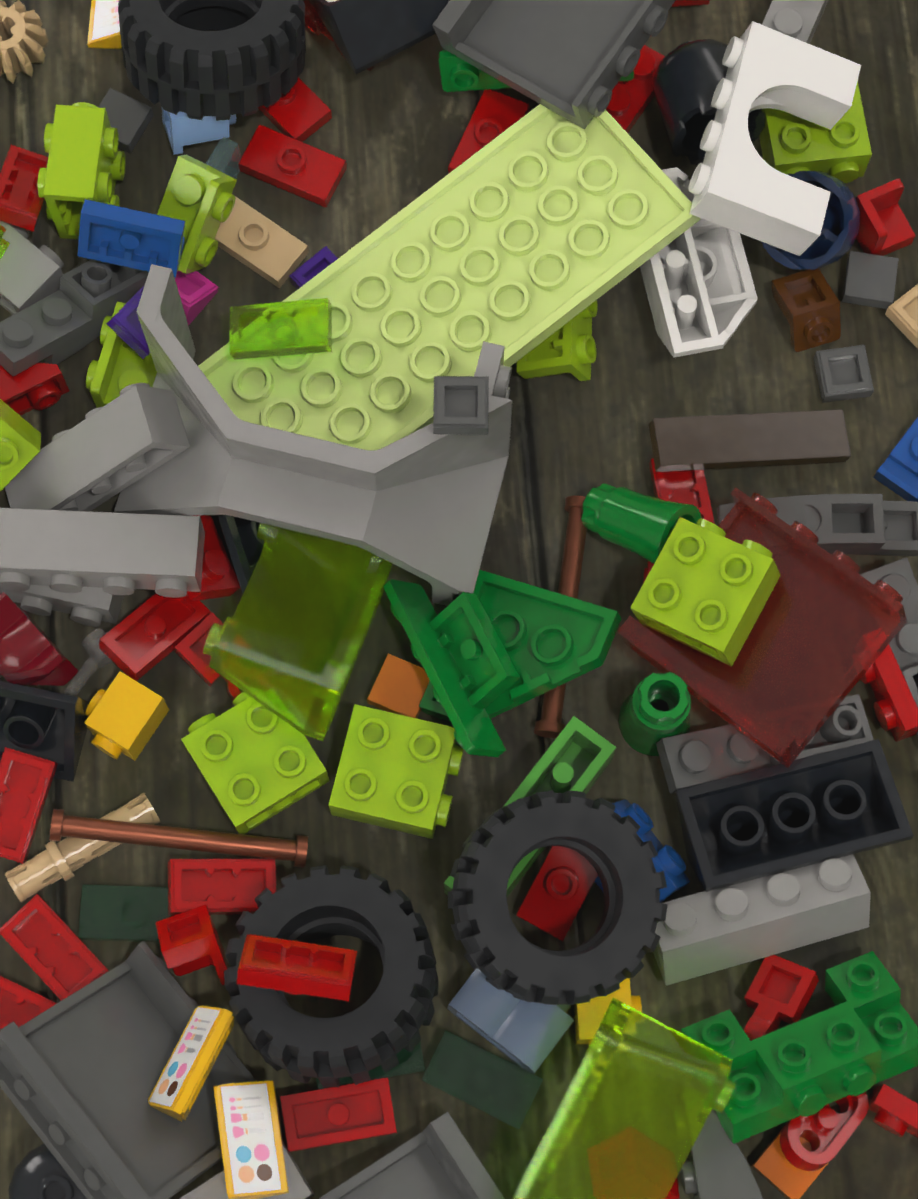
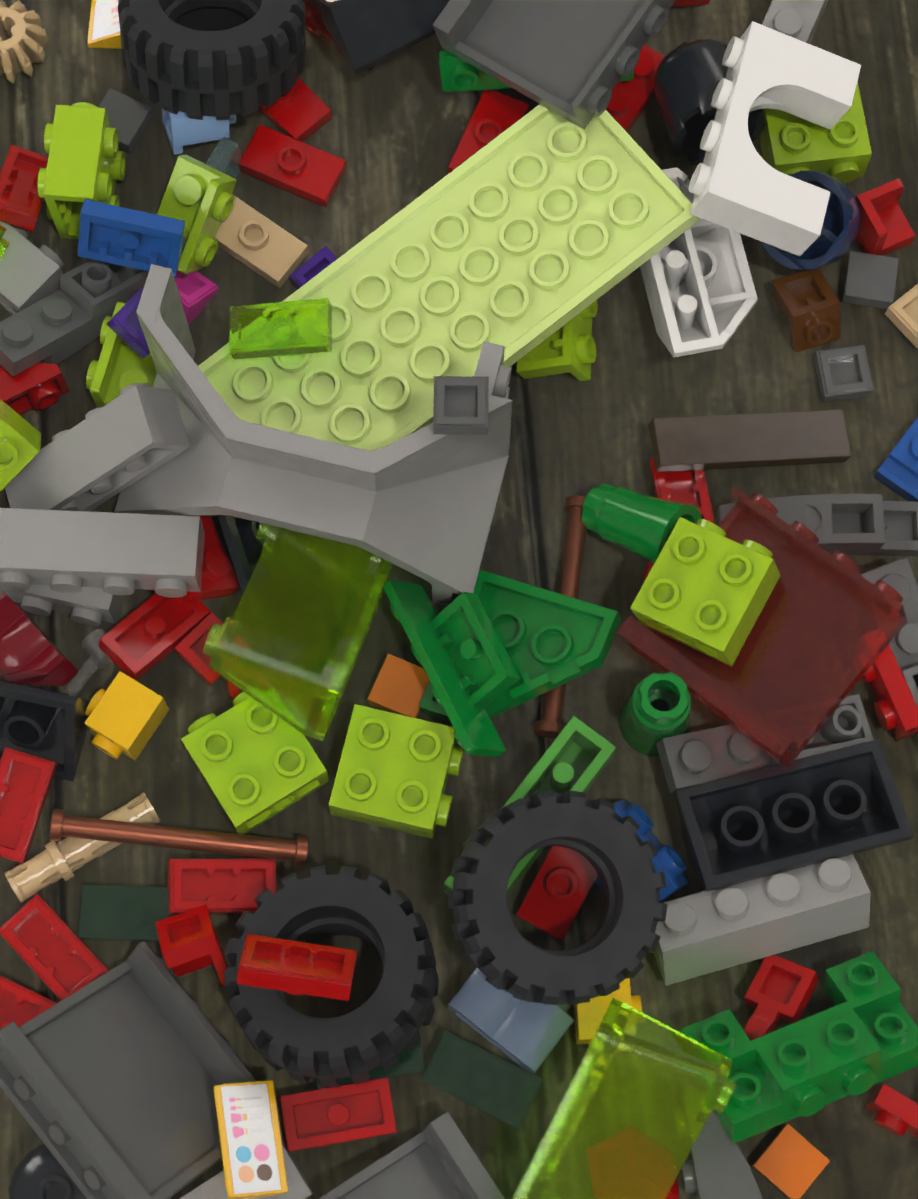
slope [148,1005,234,1122] -> none
red plate [780,1092,869,1171] -> none

